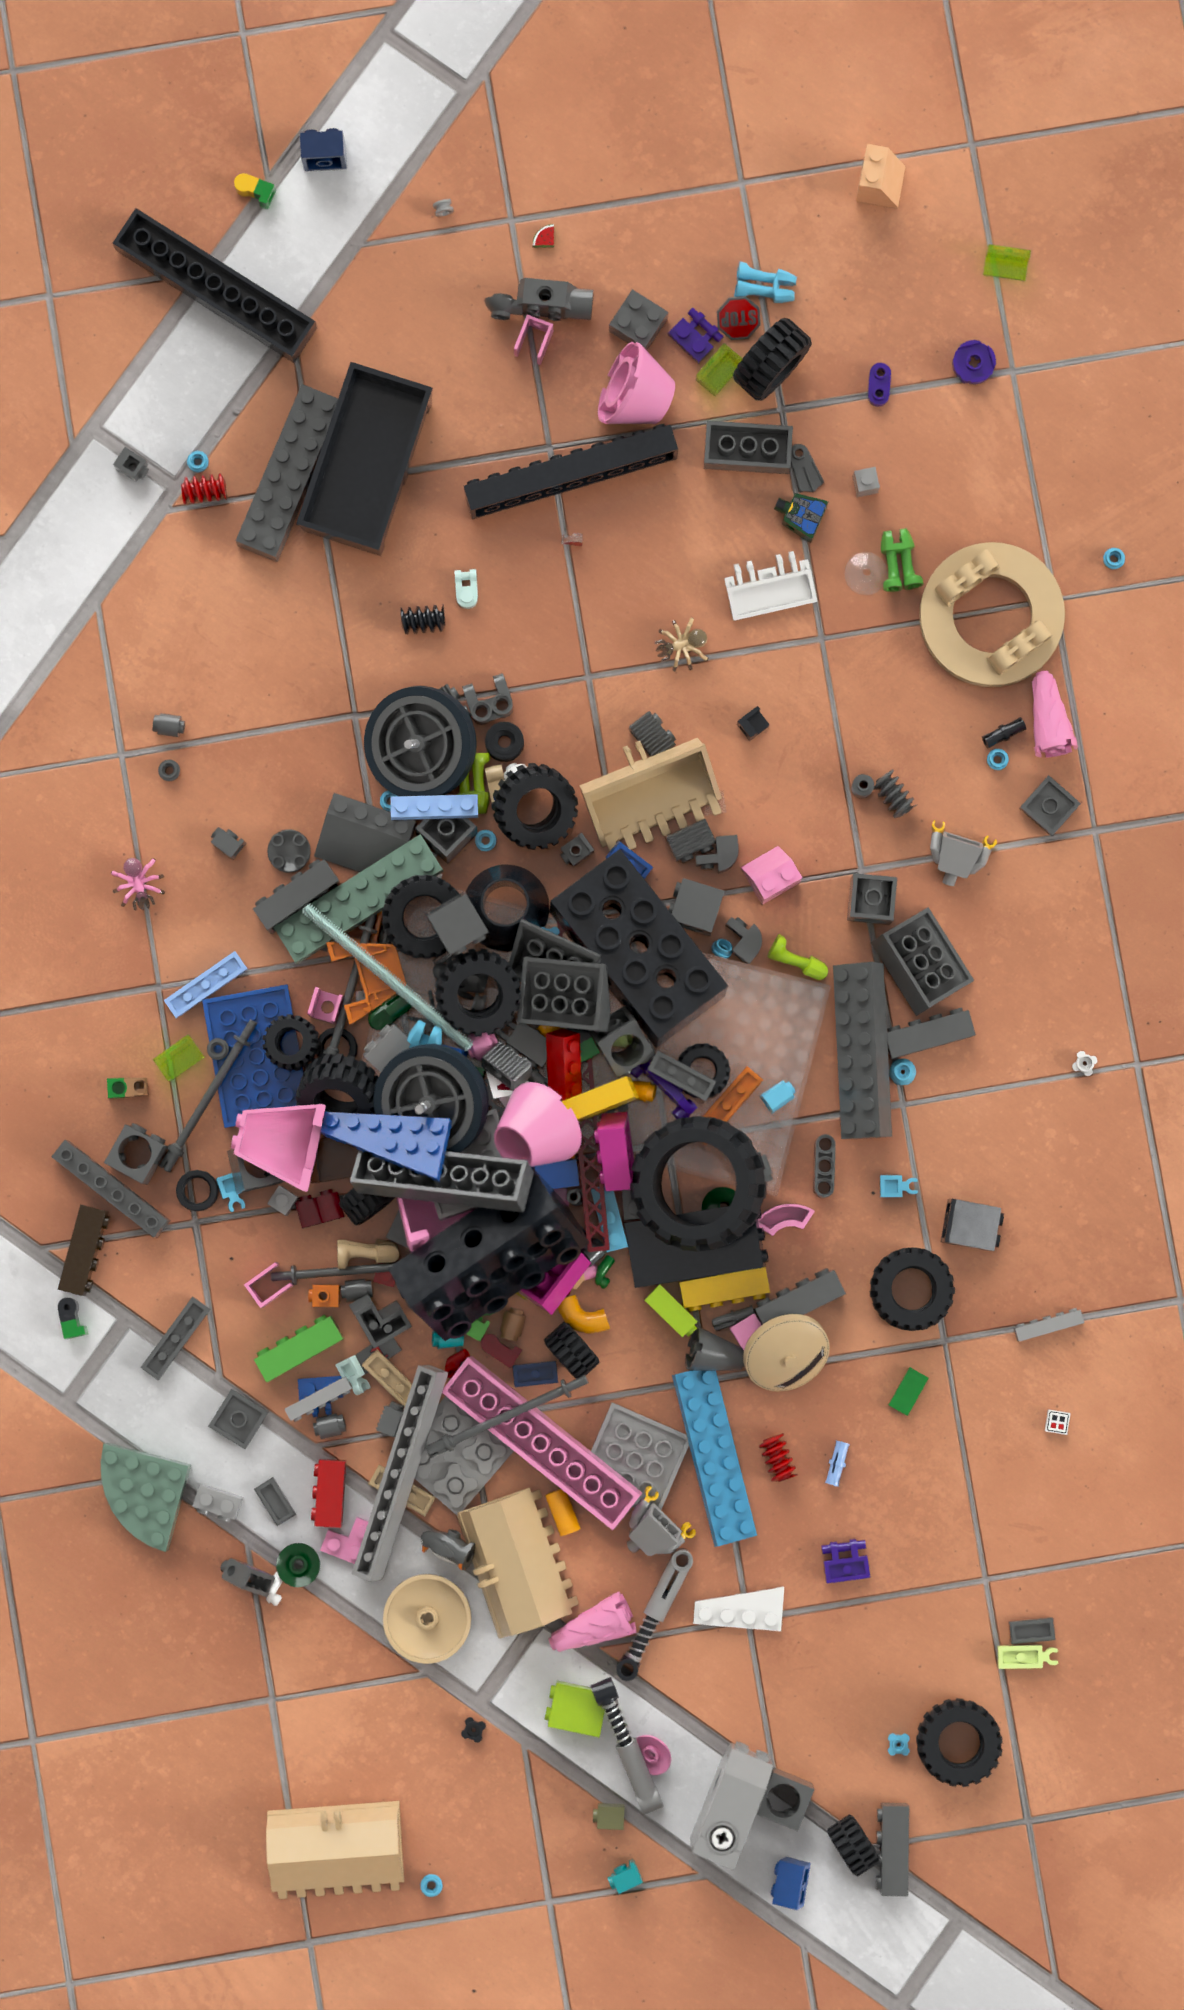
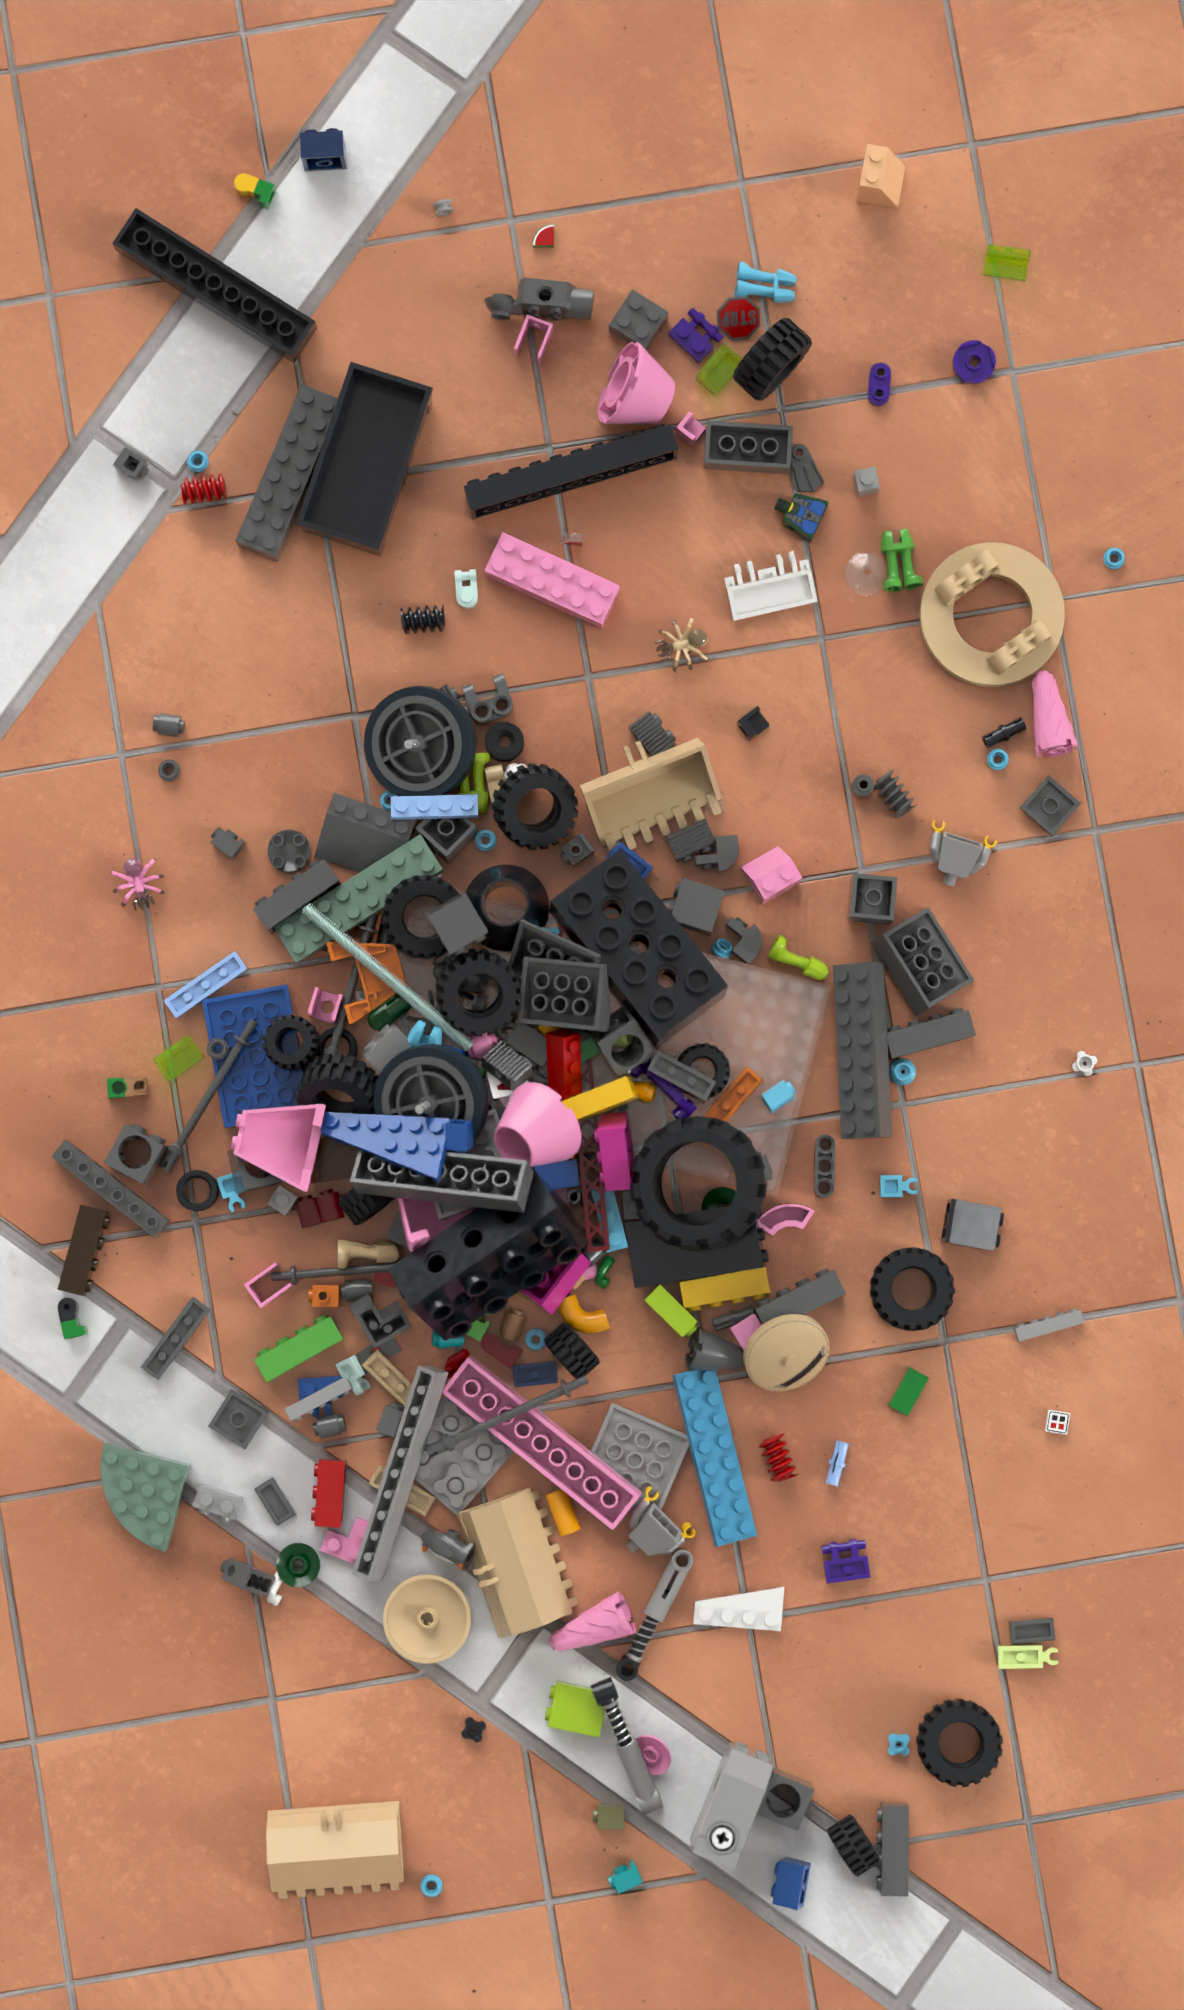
none -> blue brick [445,1119,474,1153]
none -> bright pink brick [484,532,620,629]
none -> medium azure plate [525,1328,547,1350]
none -> bright pink panel [676,411,706,447]

